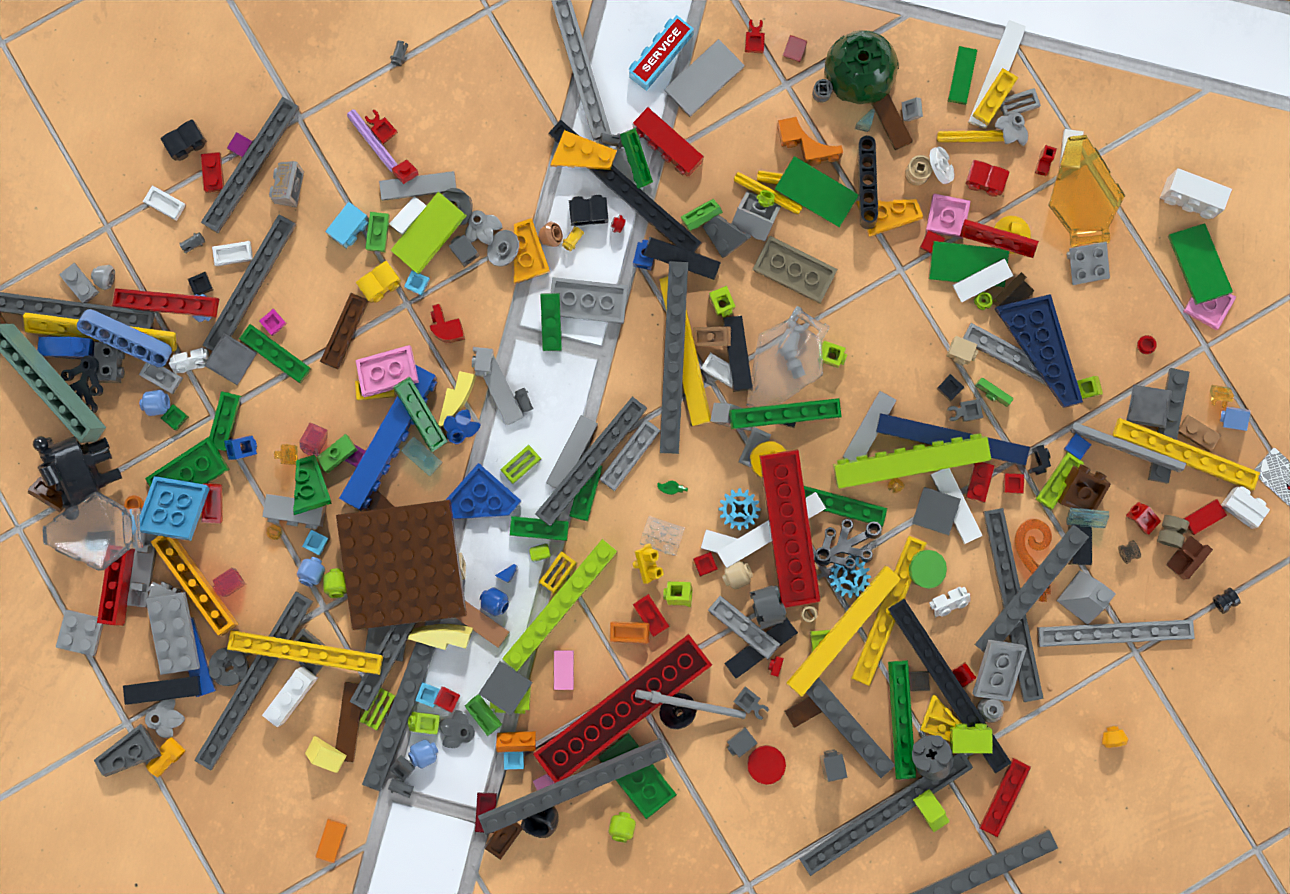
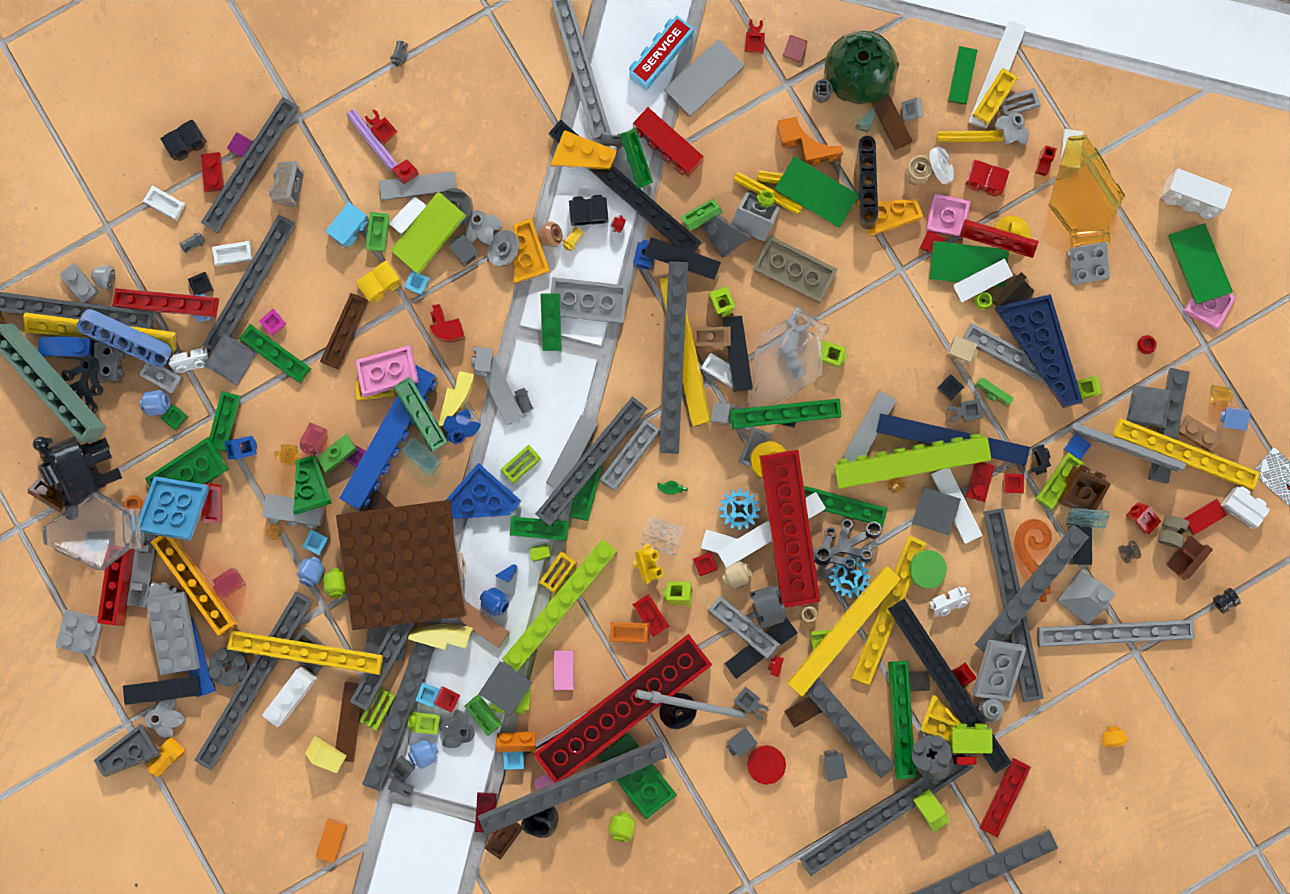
none -> red tile [954,756,977,765]

